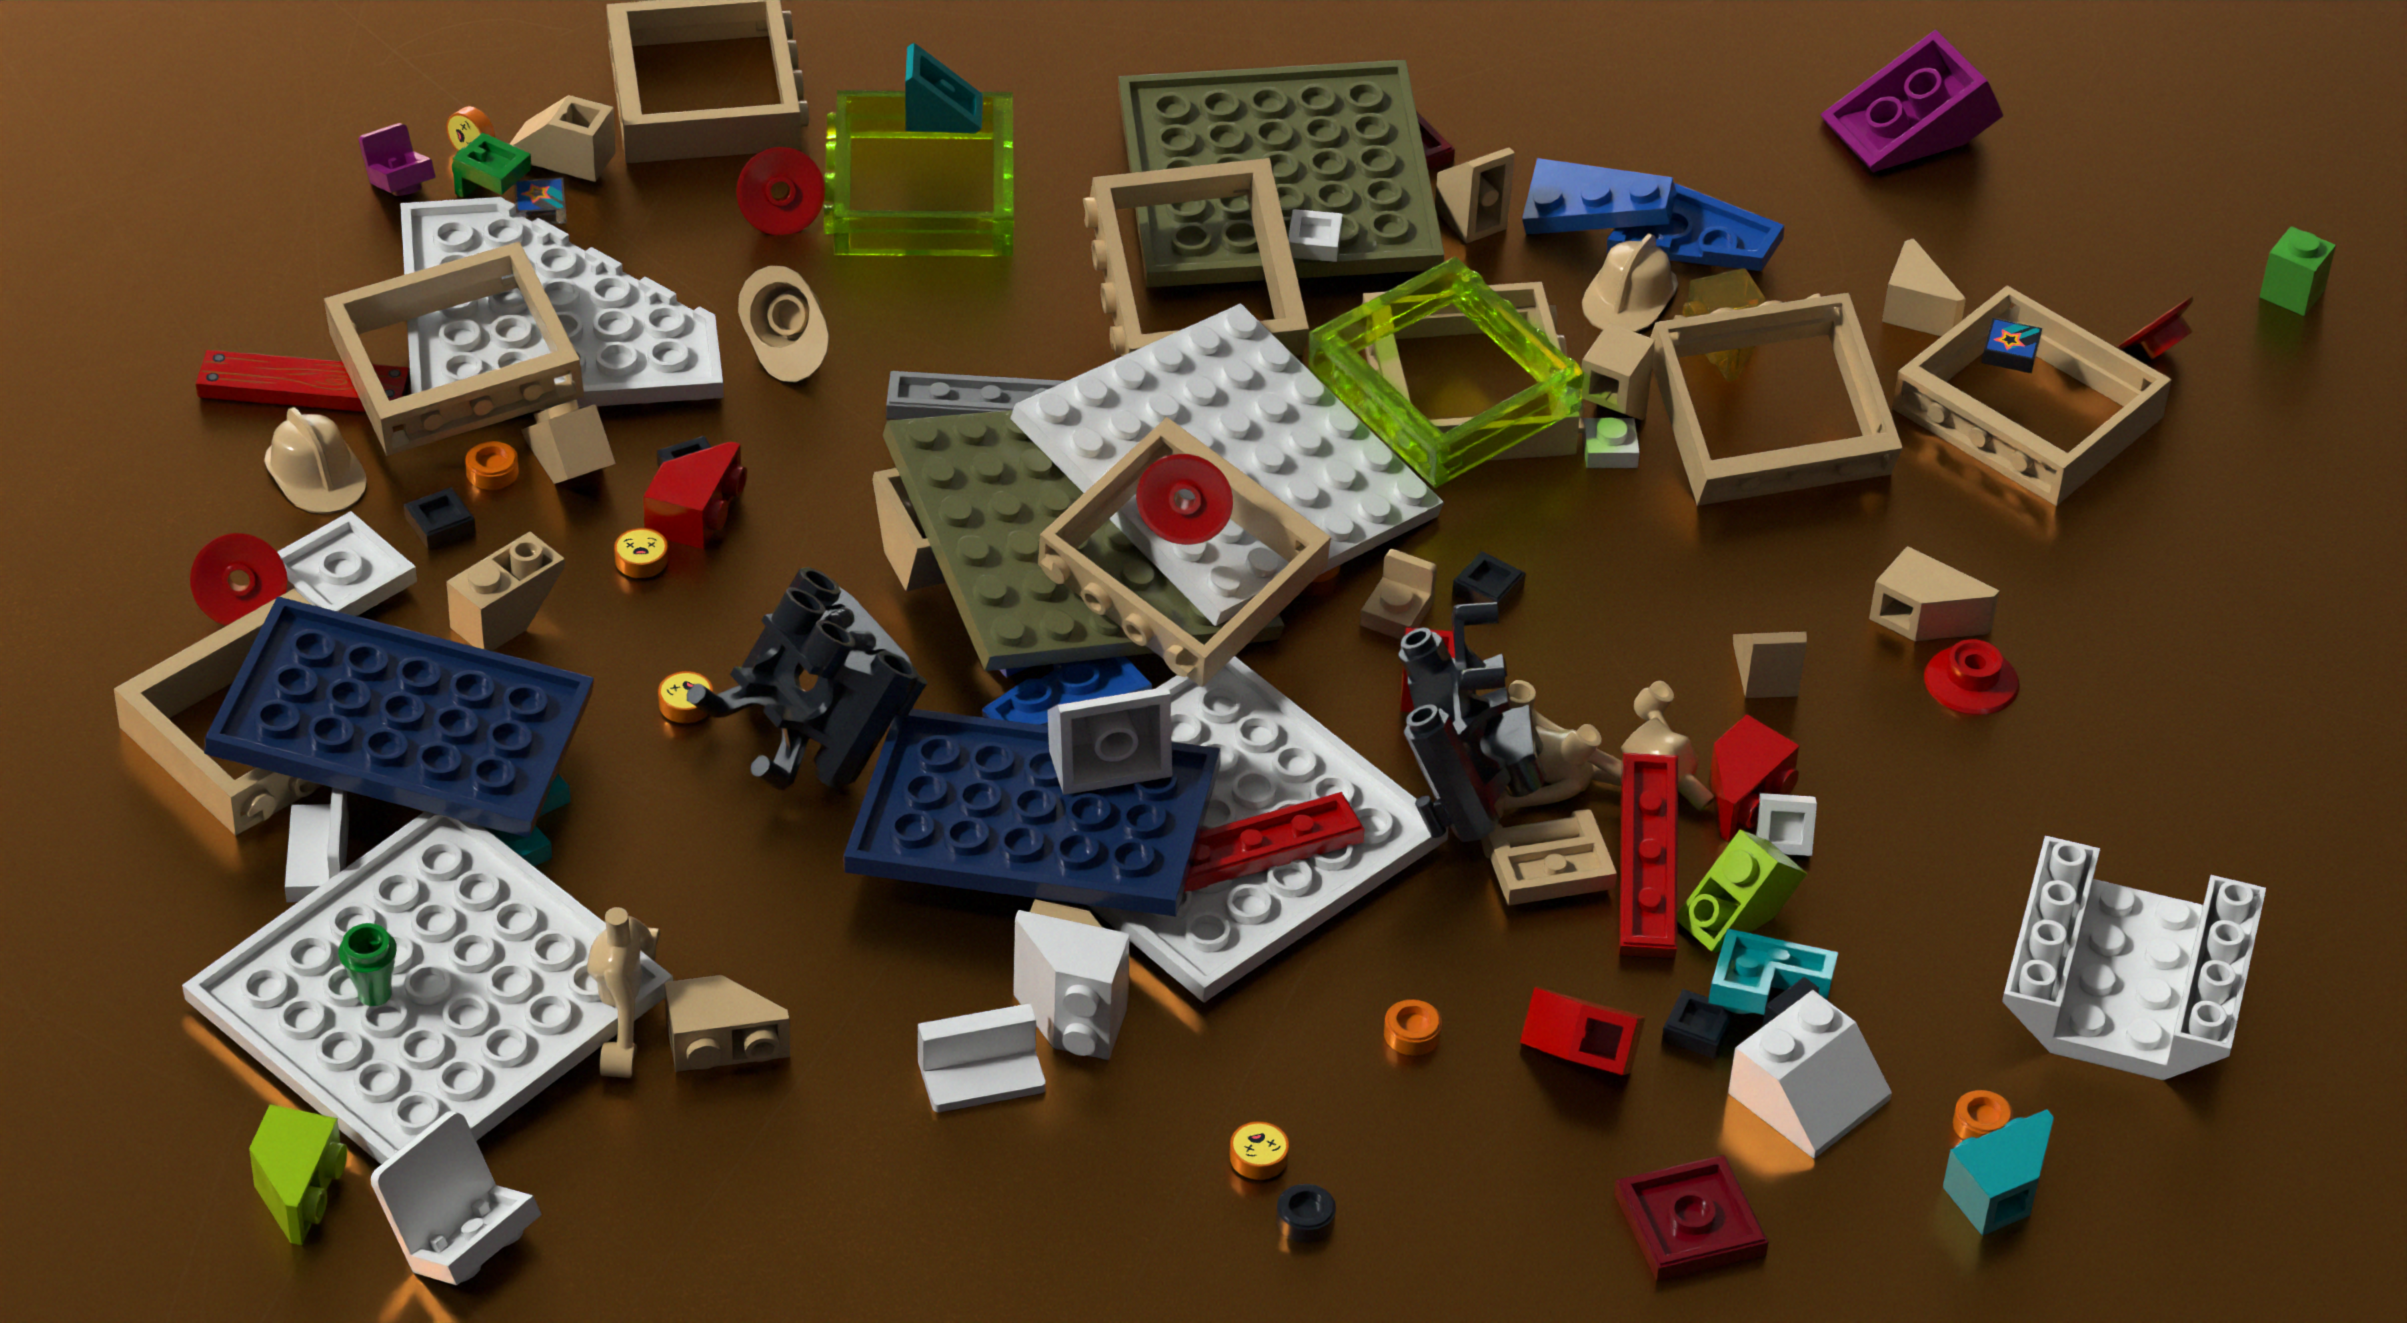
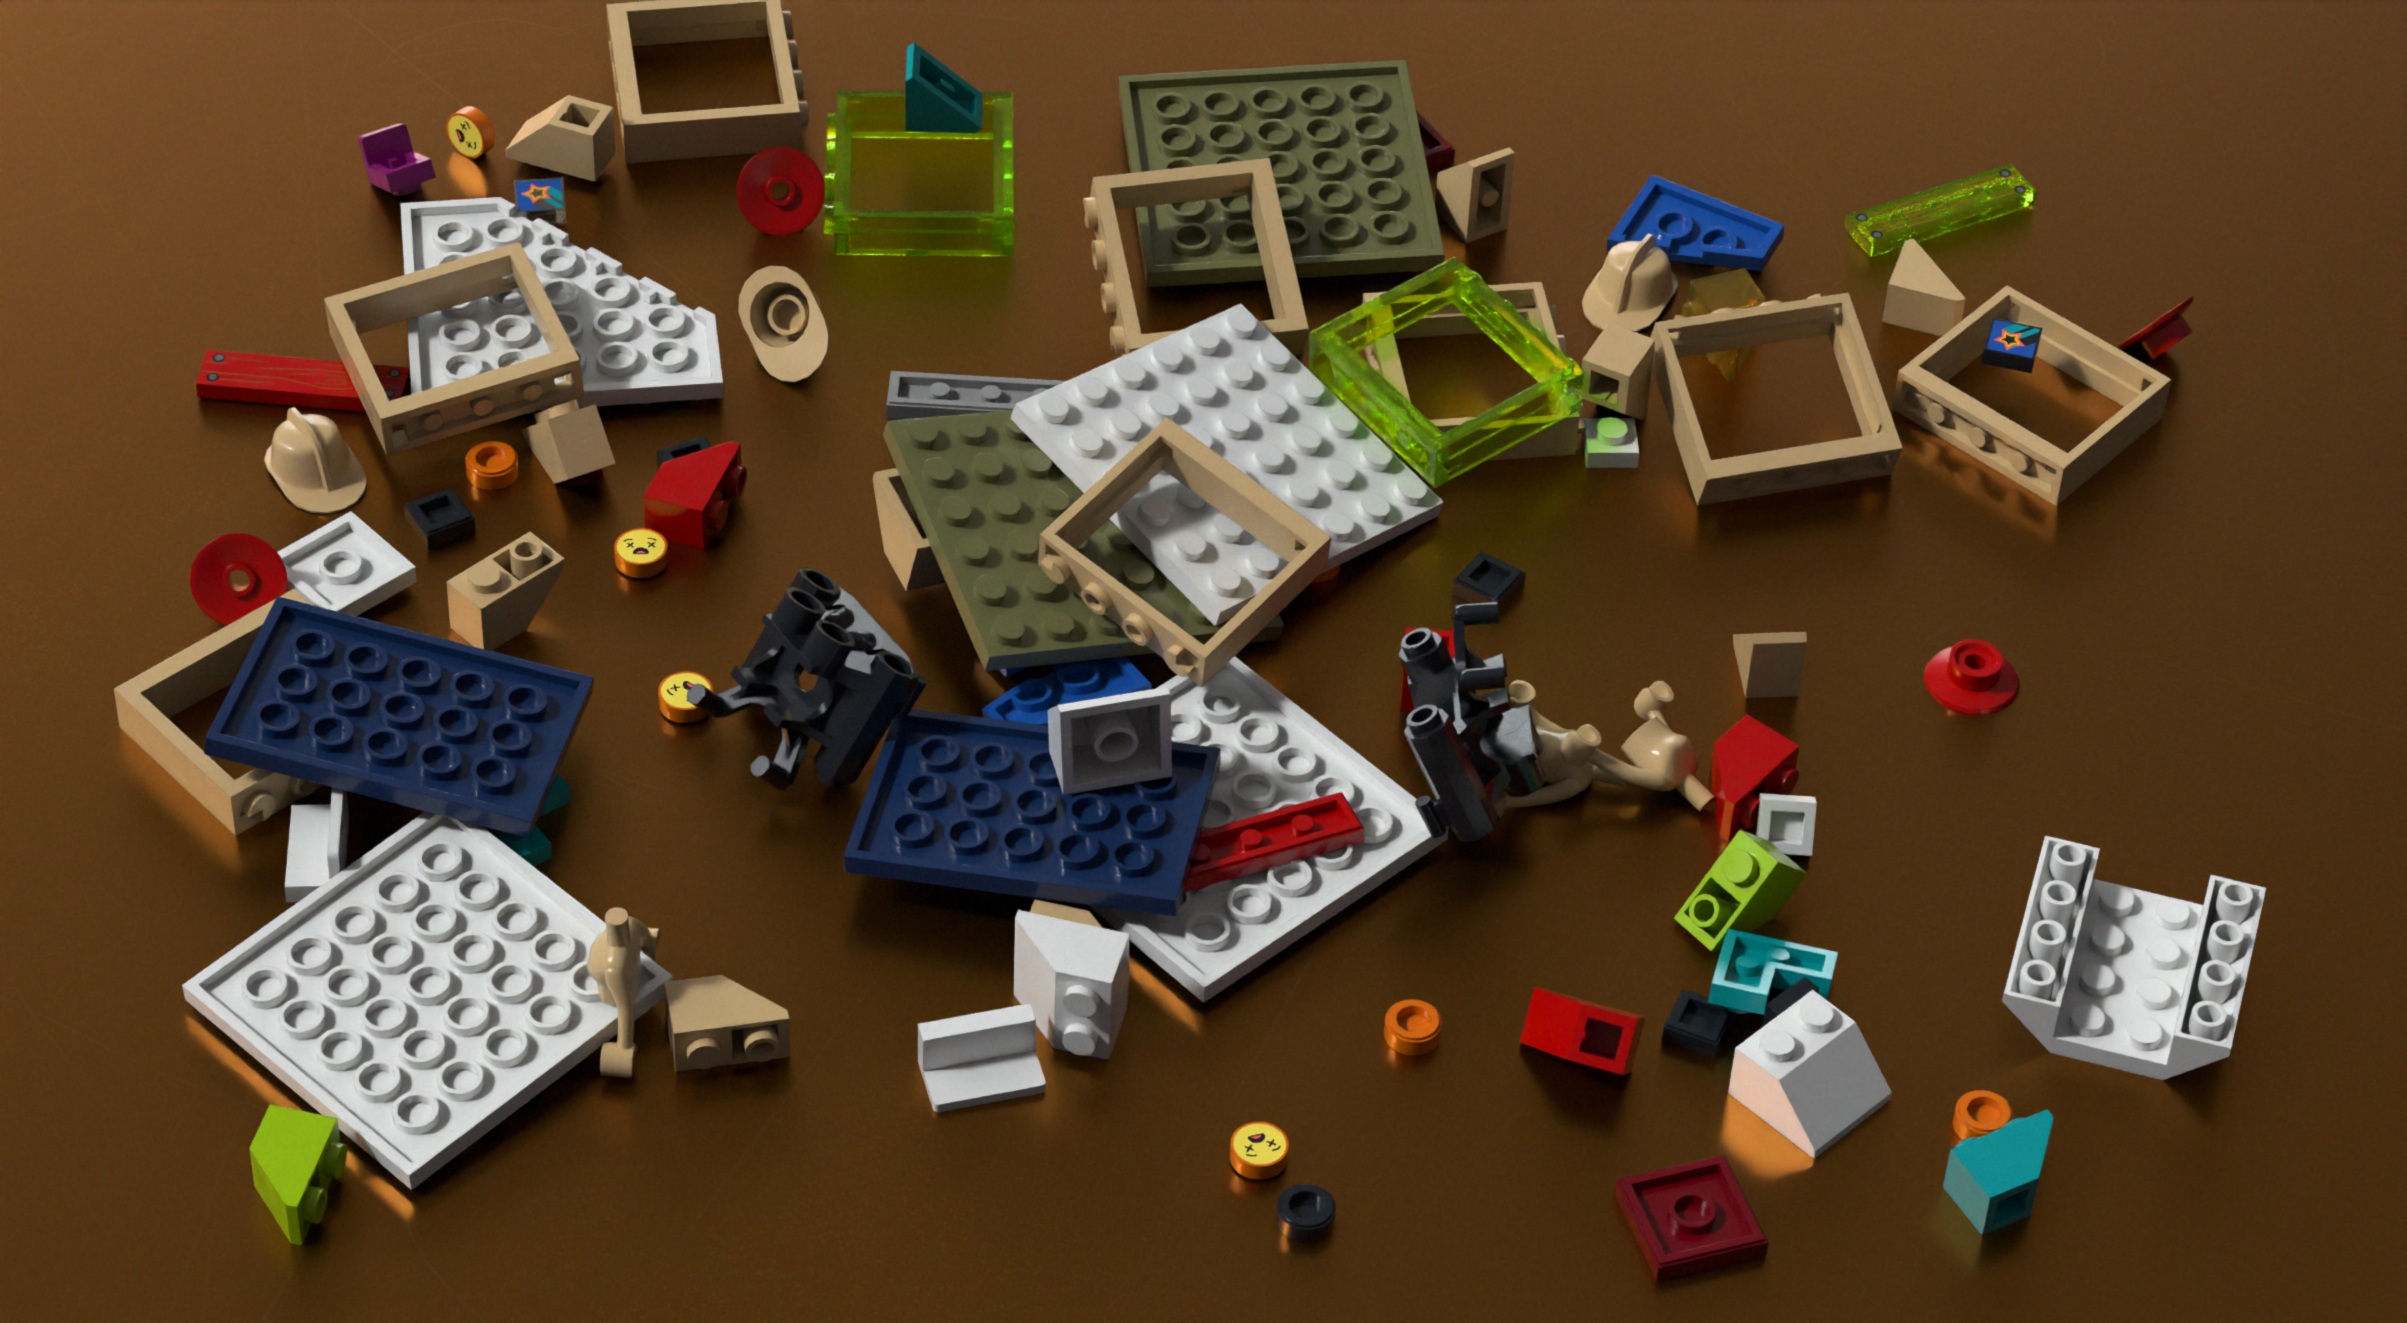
green cone [338,923,397,1006] -> none
white bracket [371,1111,542,1285] -> none
green bracket [452,132,531,198] -> none
red piece [1136,454,1233,545] -> none
white plate [1288,209,1343,262] -> none
tan bracket [1360,549,1437,640] -> none
tan plate [1481,809,1617,905] -> none
blue wing [1522,158,1676,235] -> none
red tile [1619,753,1678,959] -> none
magenta slope [1820,29,2004,172] -> none
tan slope [1869,546,2000,641] -> none
bright green brick [2259,226,2336,316] -> none
none -> clear neon green tile [1844,163,2037,257]

